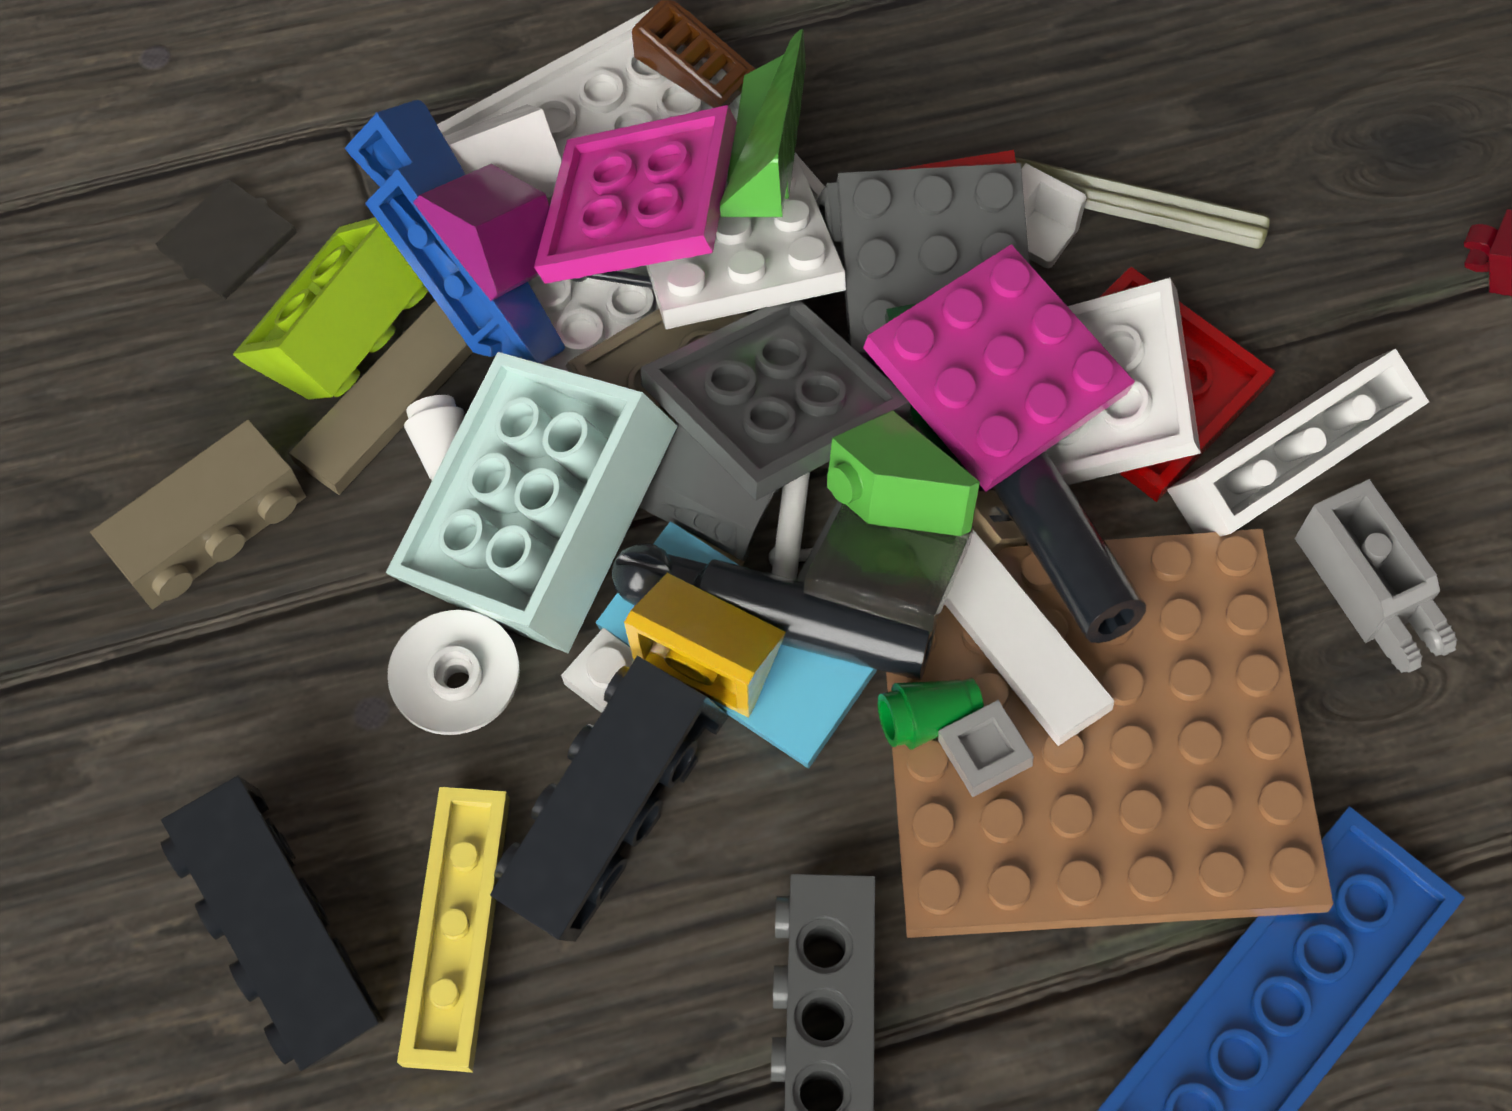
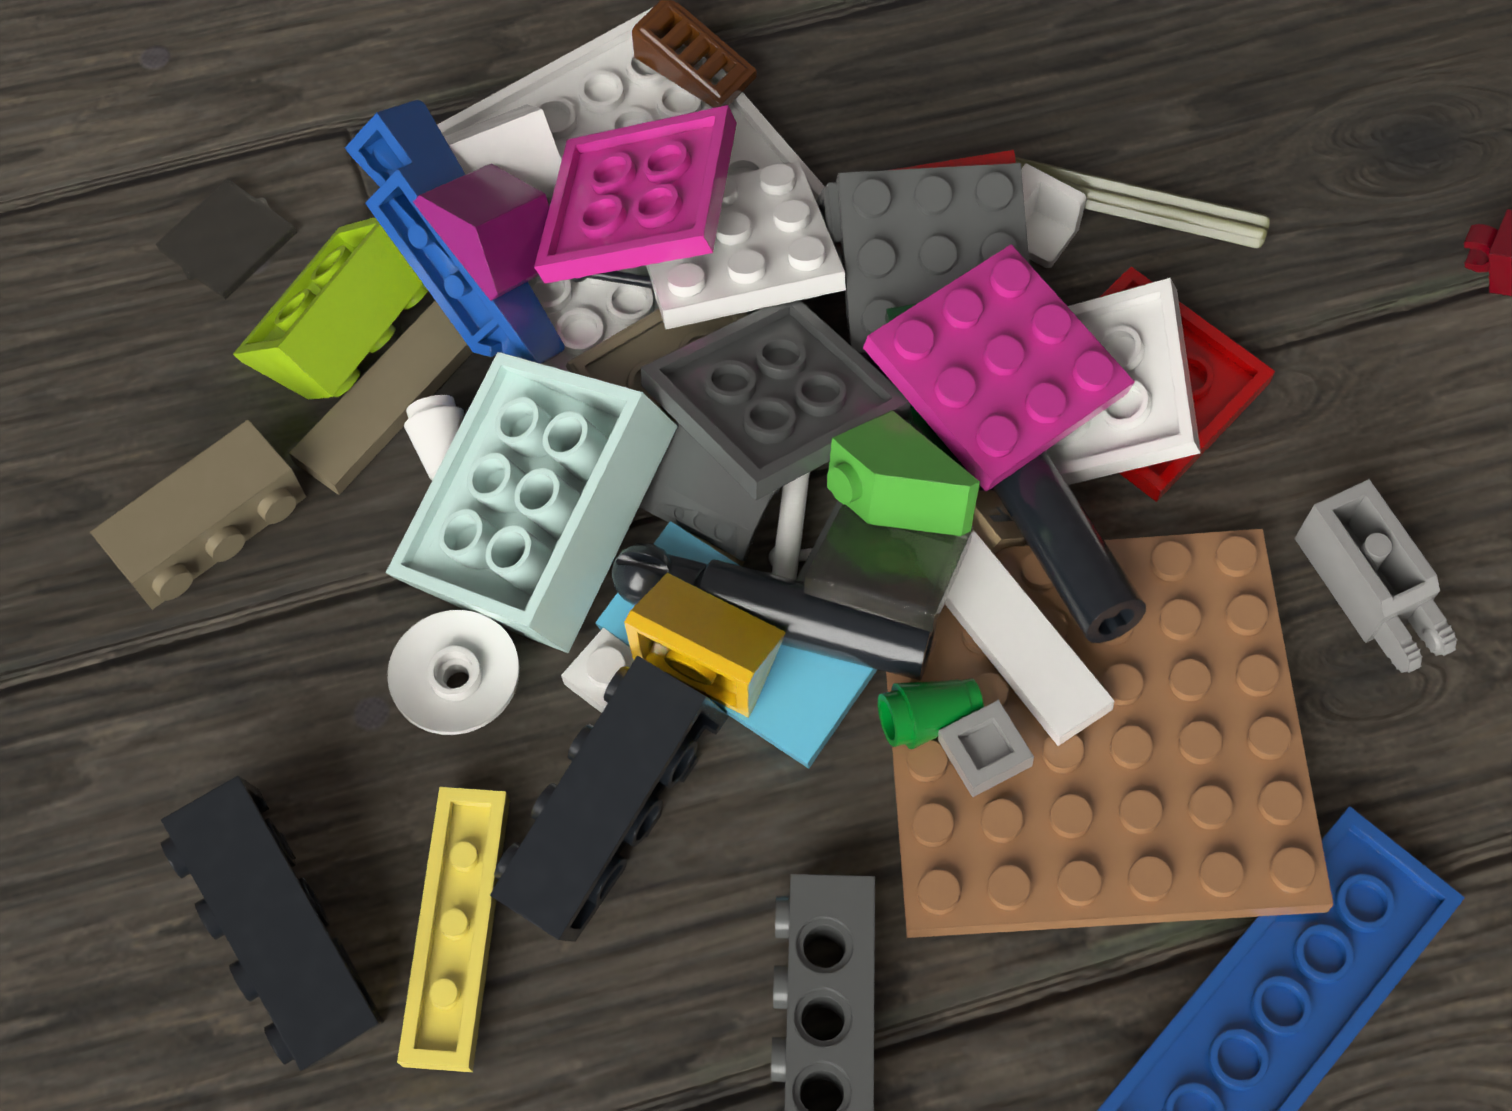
bright green wedge [720,29,806,217] -> none
white brick [1167,348,1429,537] -> none

